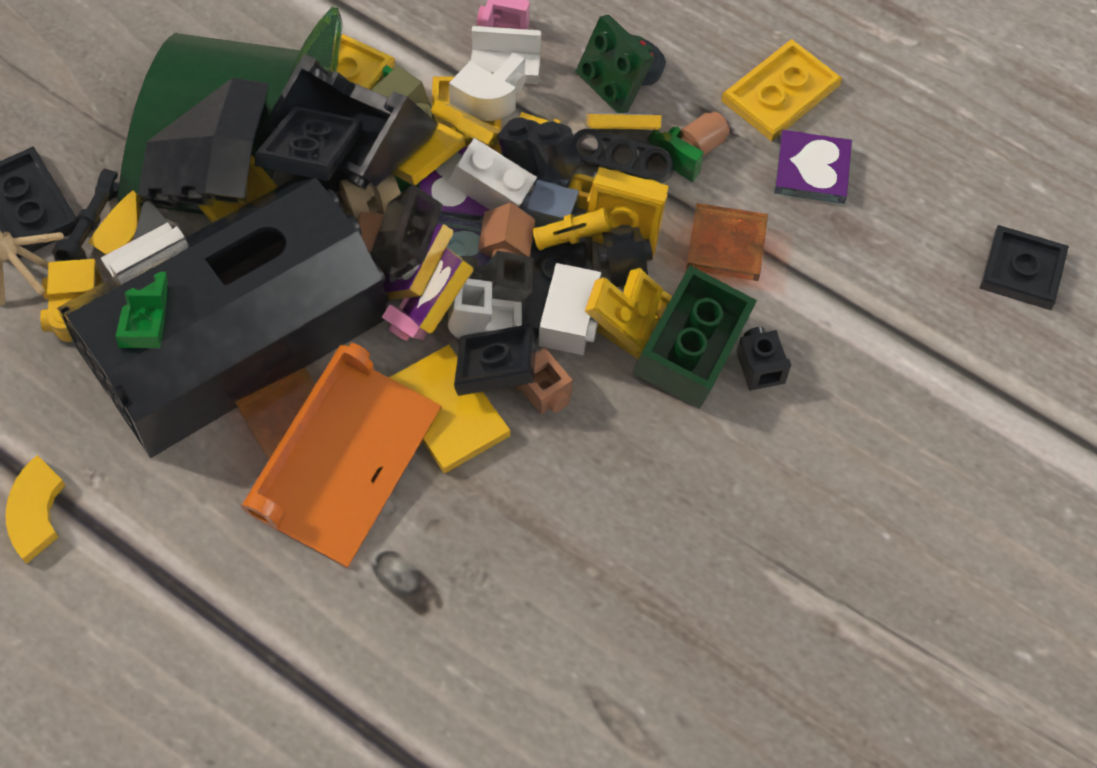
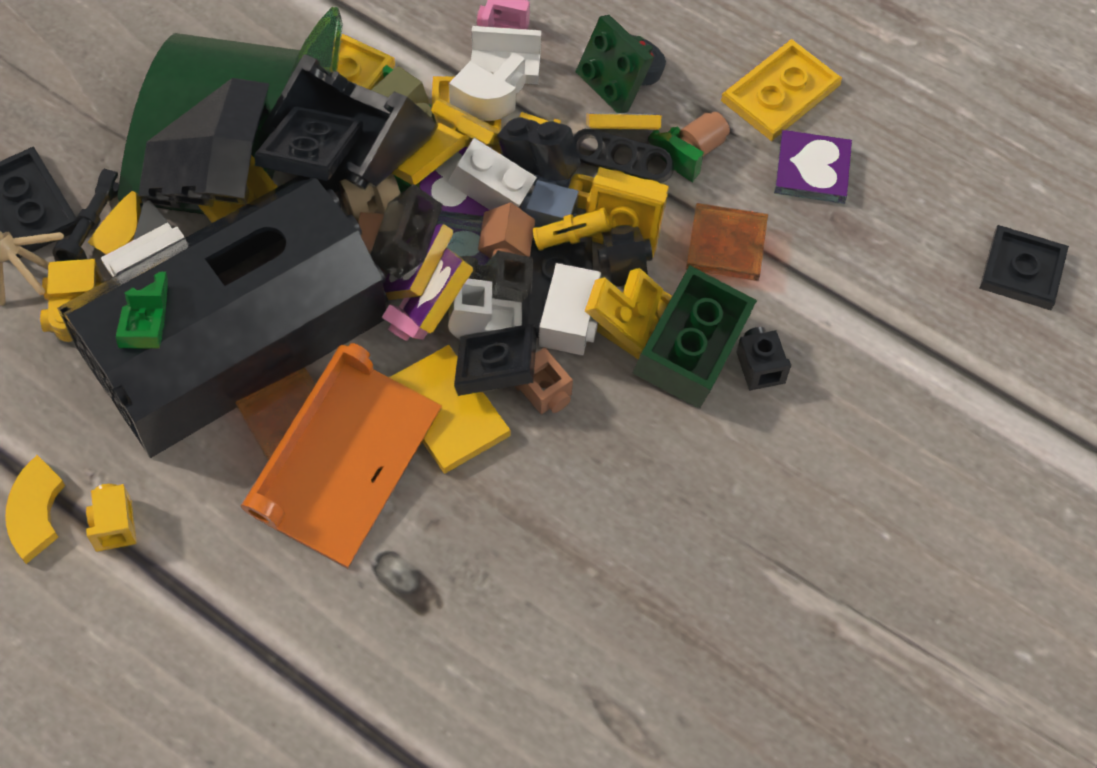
none -> yellow brick [86,484,137,552]

